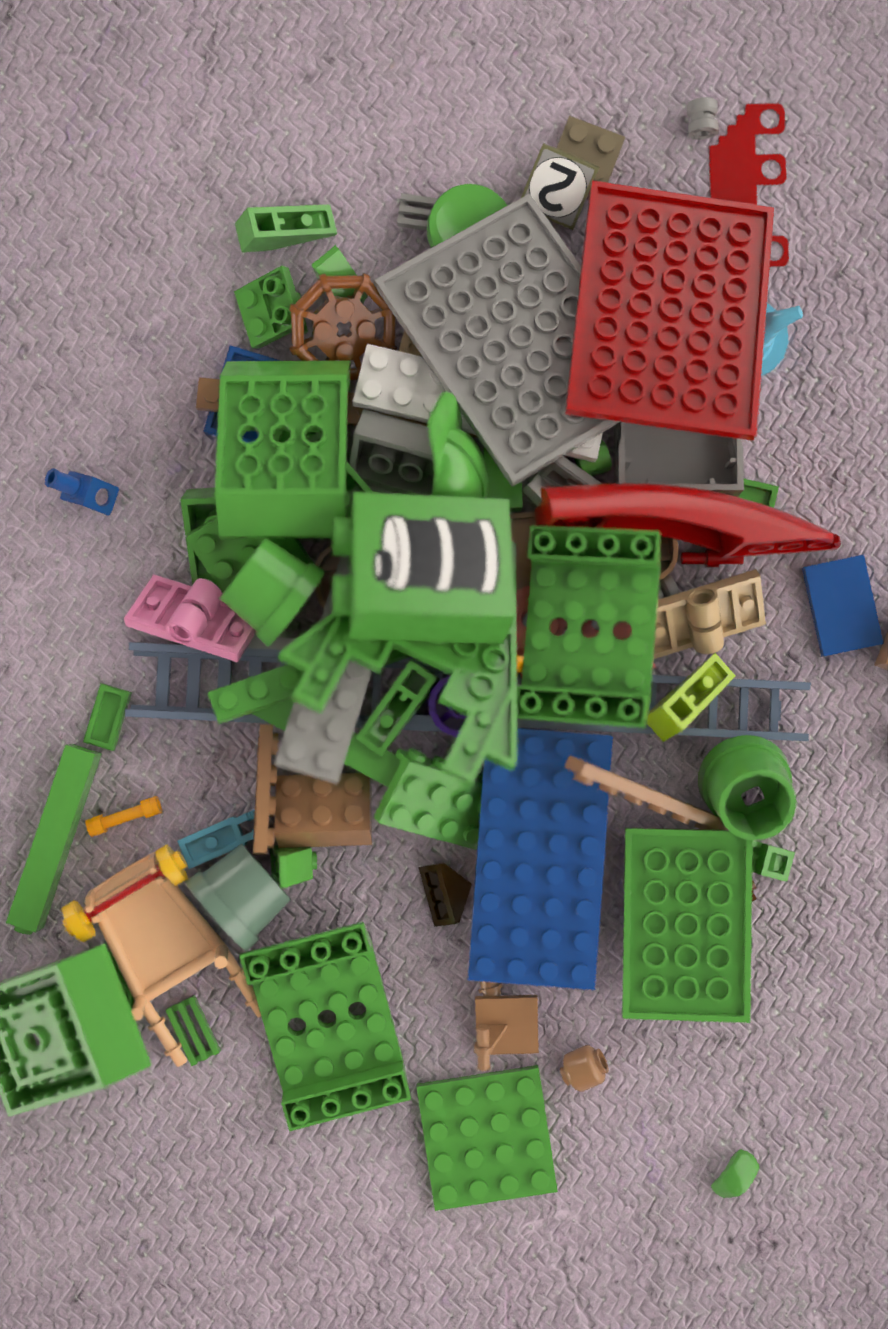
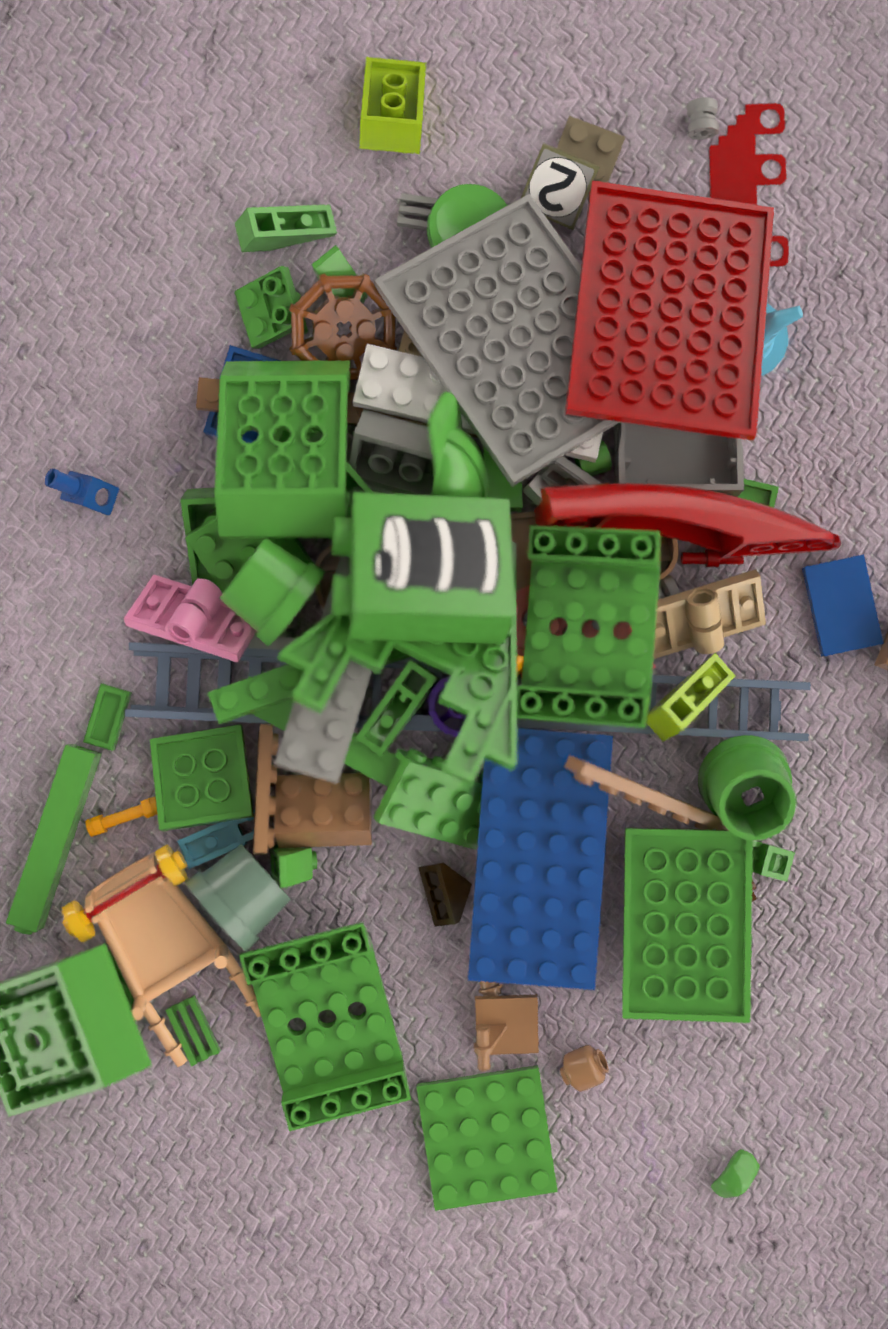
none -> bright green plate [150,724,254,832]
none -> lime slope [359,57,426,154]

